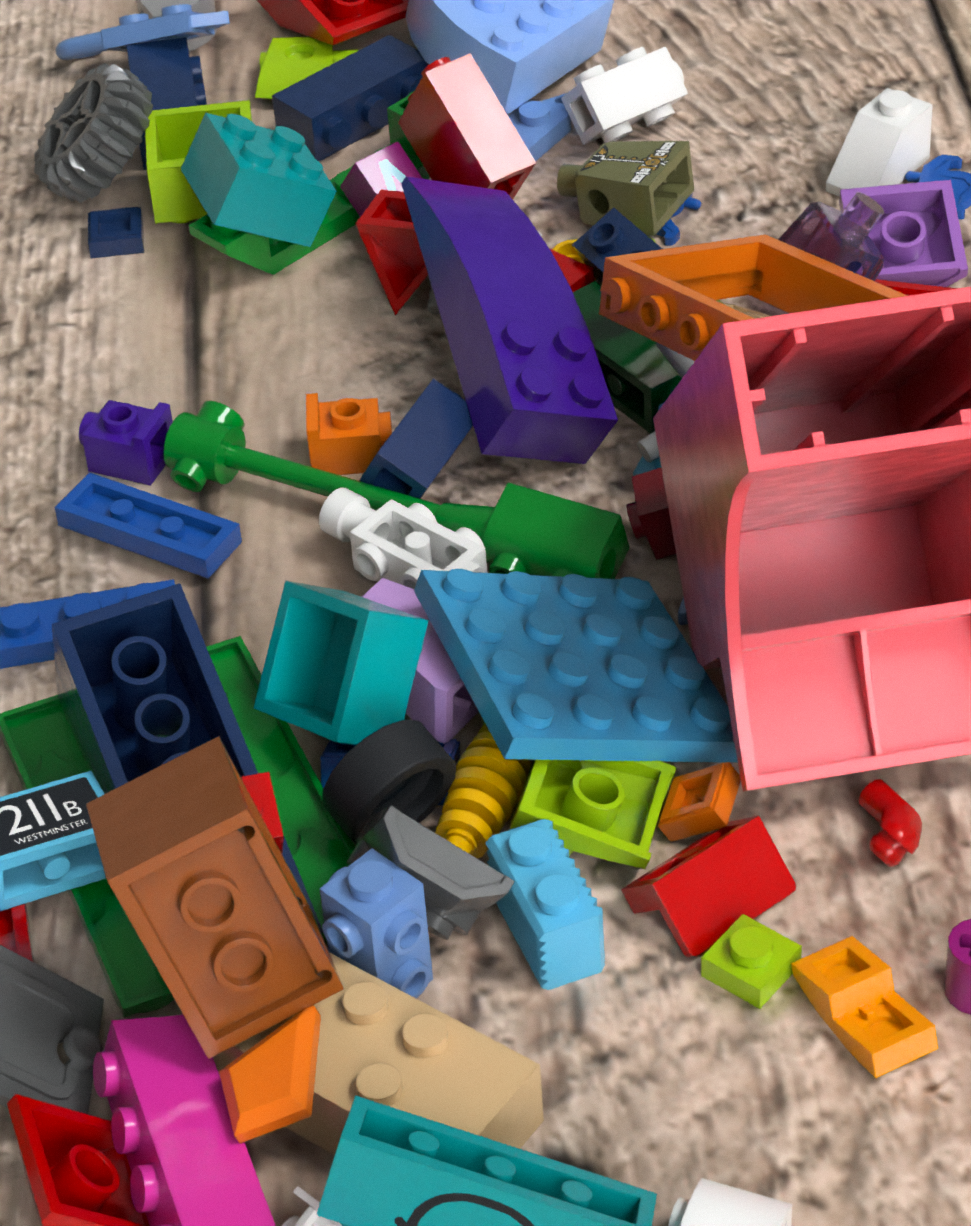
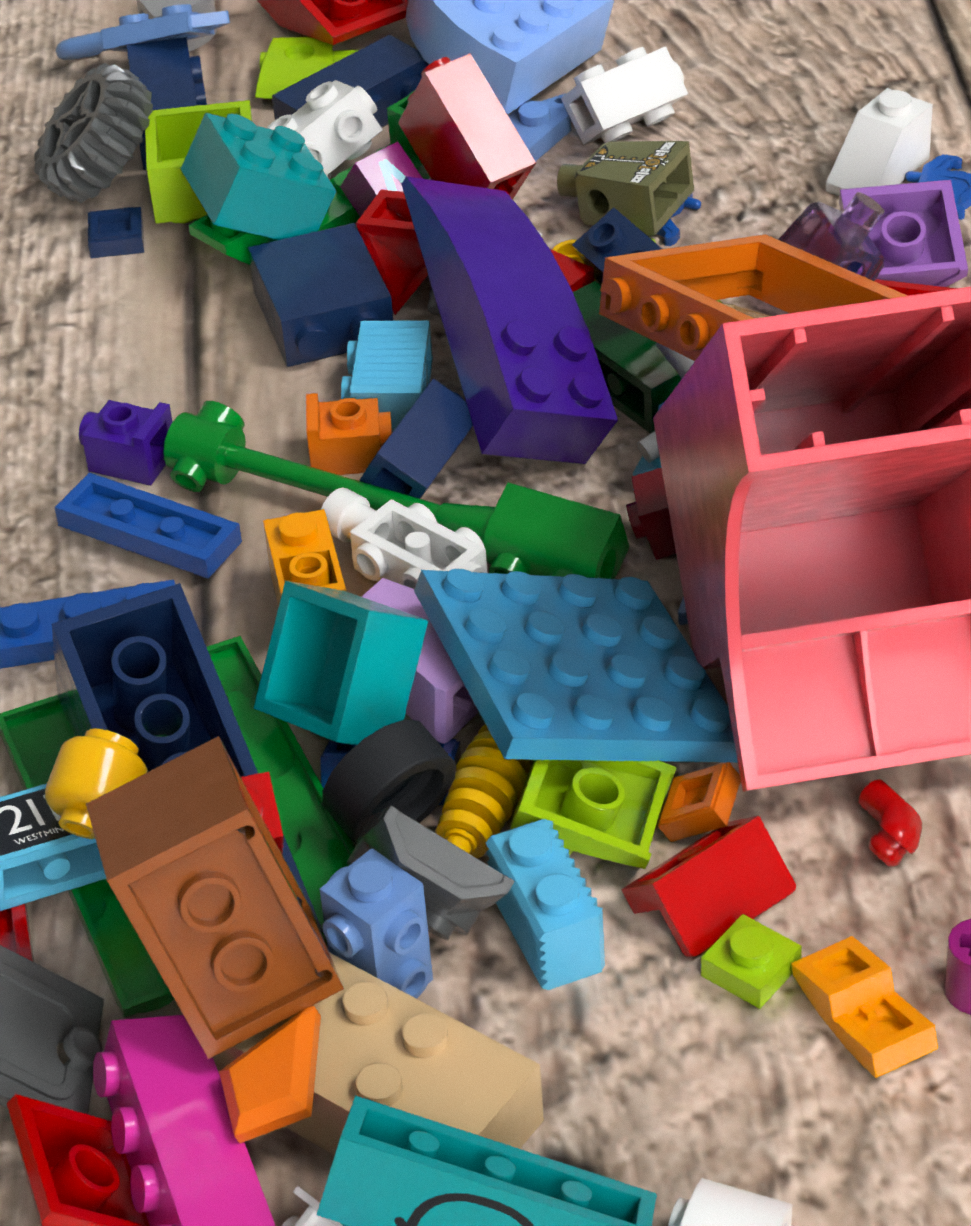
none -> yellow head [45,729,148,839]
none -> dark blue brick [248,223,394,367]
none -> light orange slope [263,509,346,608]
none -> white brick [267,80,383,180]
none -> medium azure brick [341,320,433,432]

